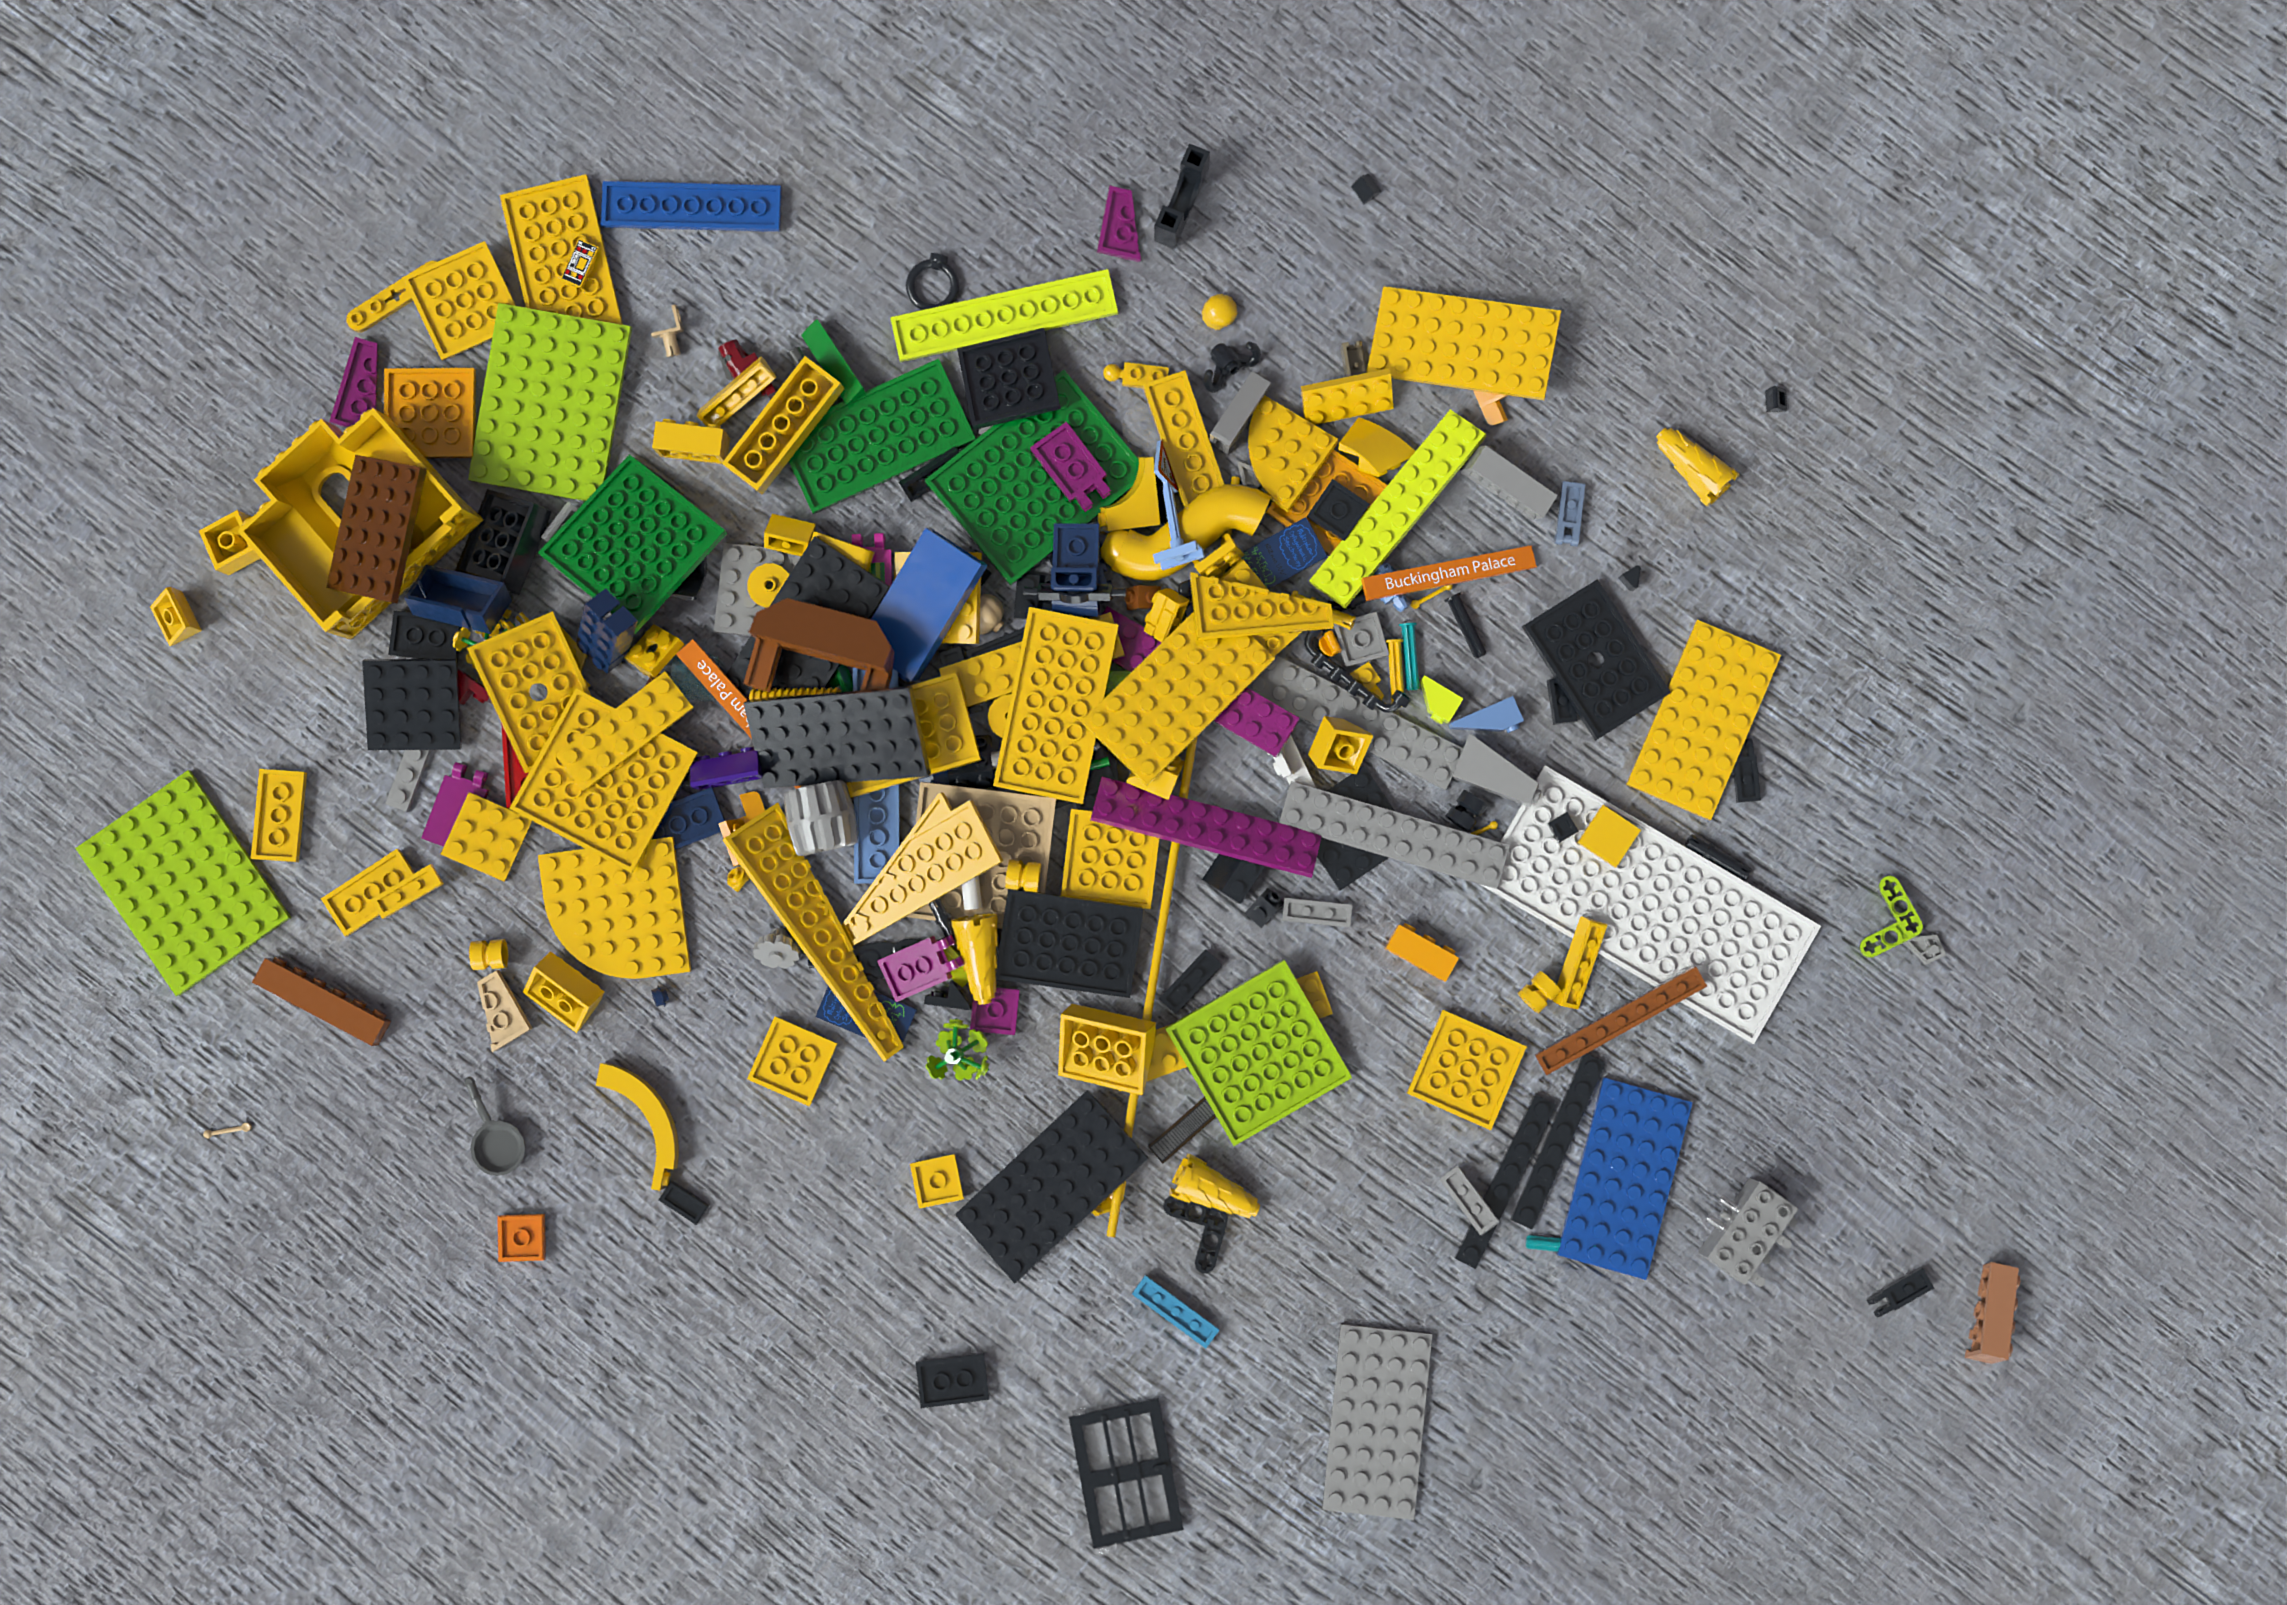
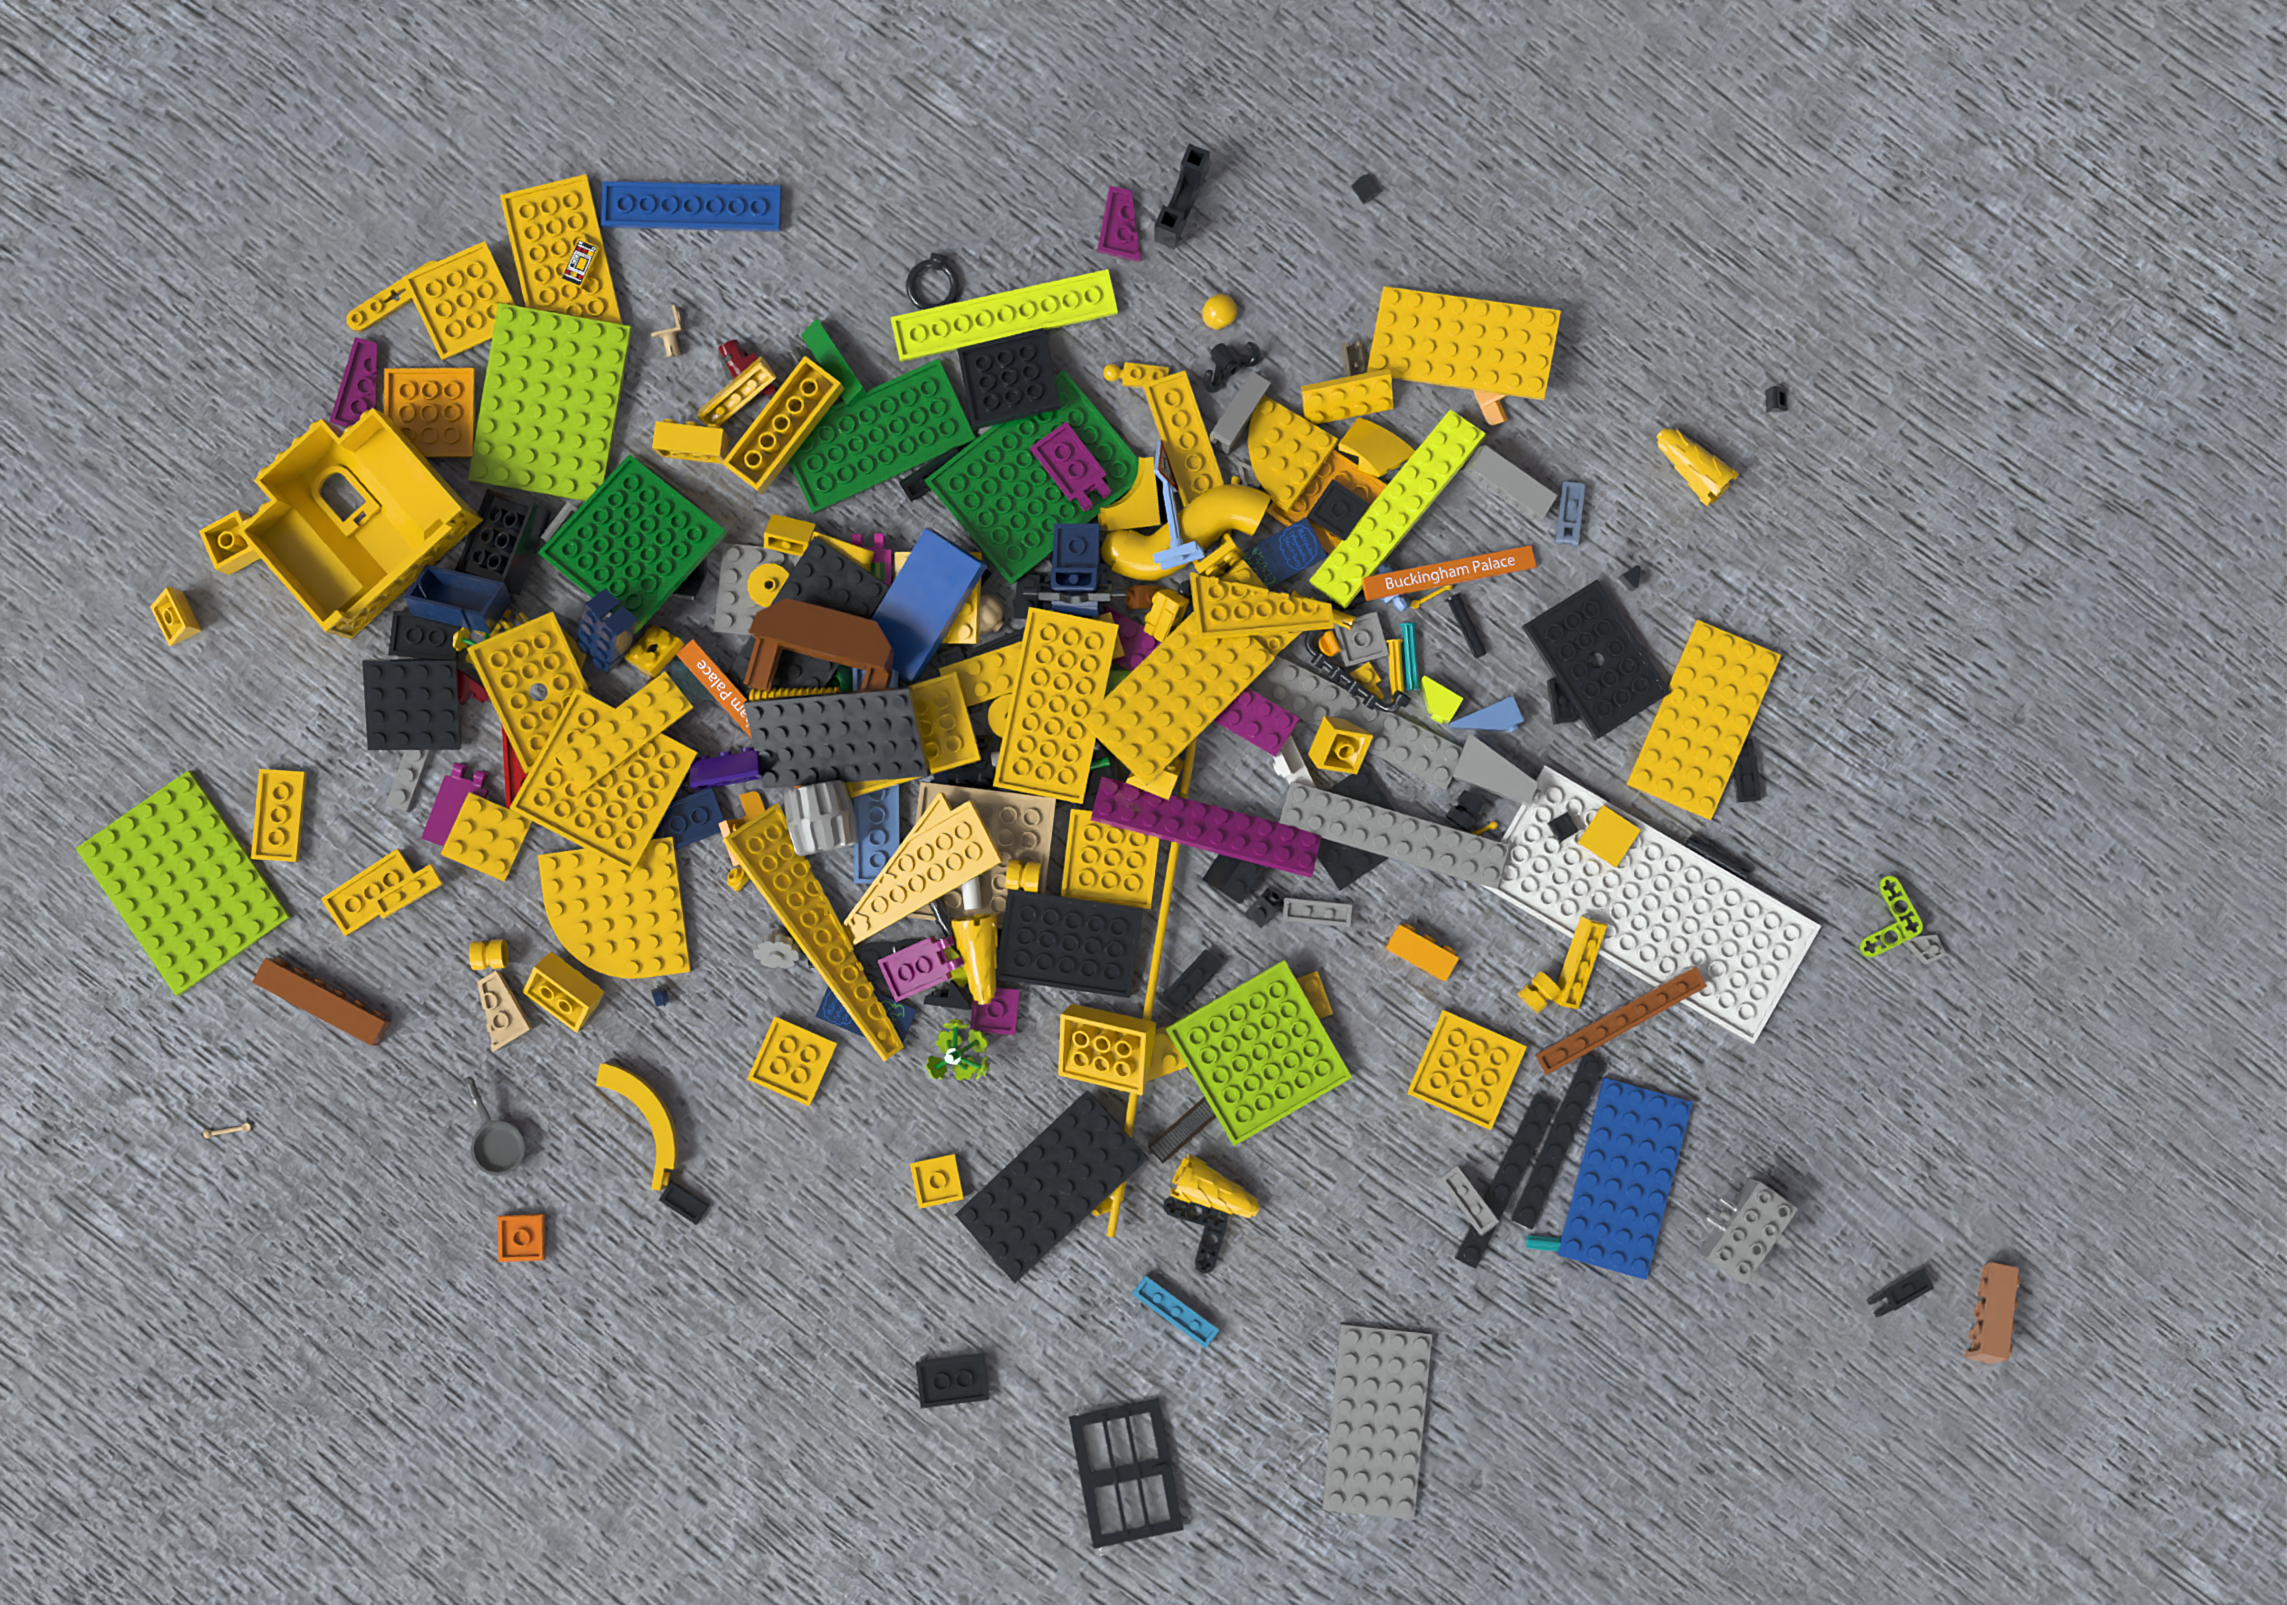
reddish brown plate [326,455,427,604] -> none

